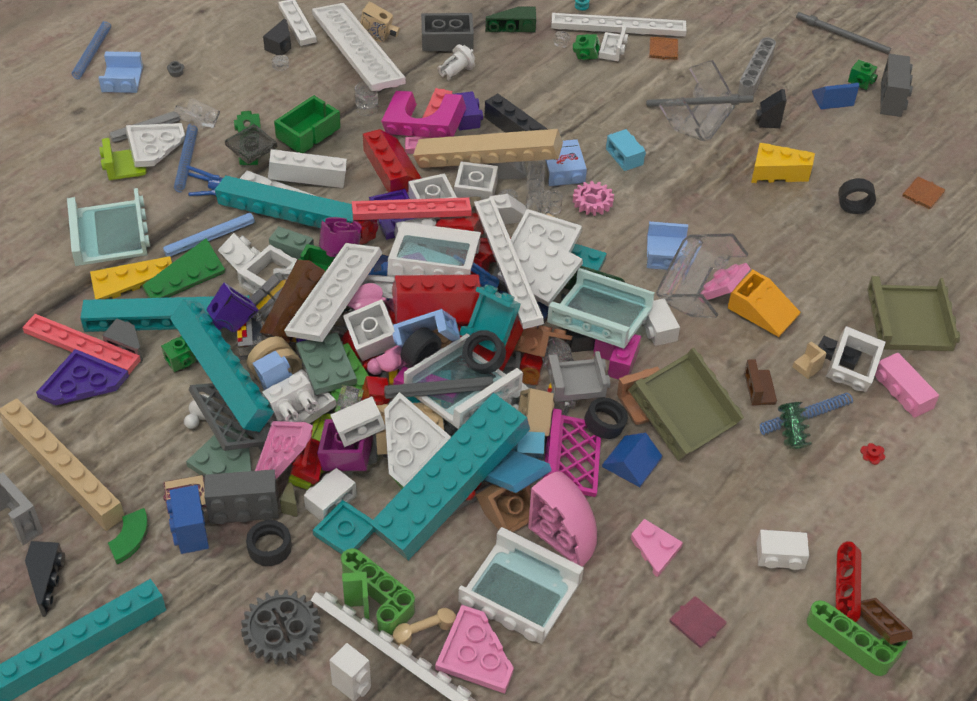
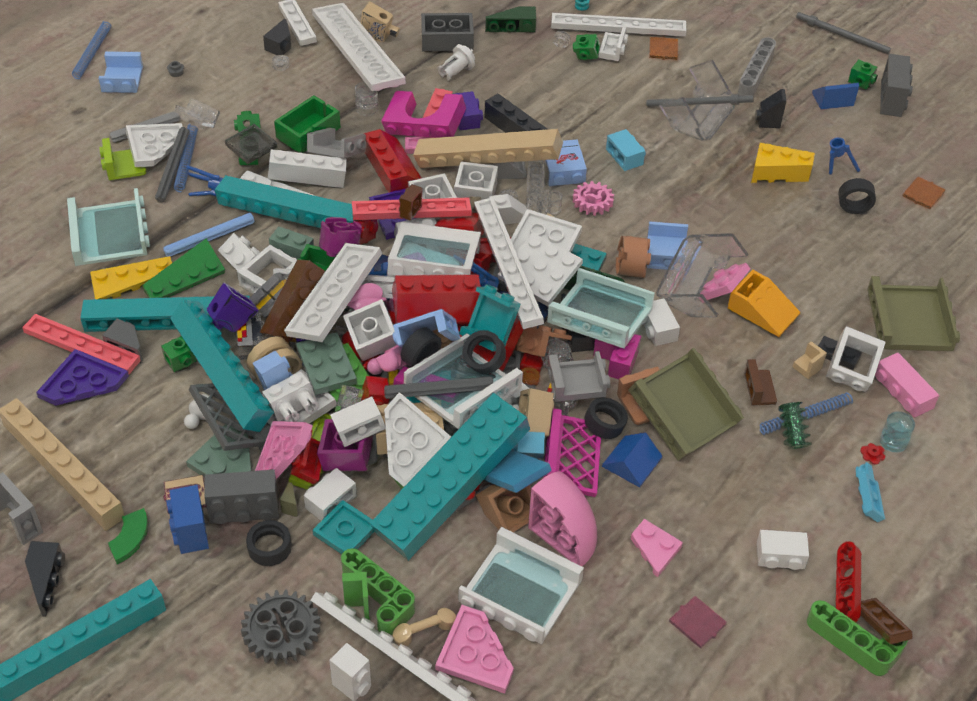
none -> dark grey axle [155,127,190,202]
none -> light grey panel [307,128,366,158]
none -> reddish brown piece [399,184,423,221]
none -> nougat brick [615,236,651,278]
none -> blue plant [829,137,860,175]
none -> medium azure hinge [856,462,885,523]
none -> clear light blue wheel [880,411,915,452]

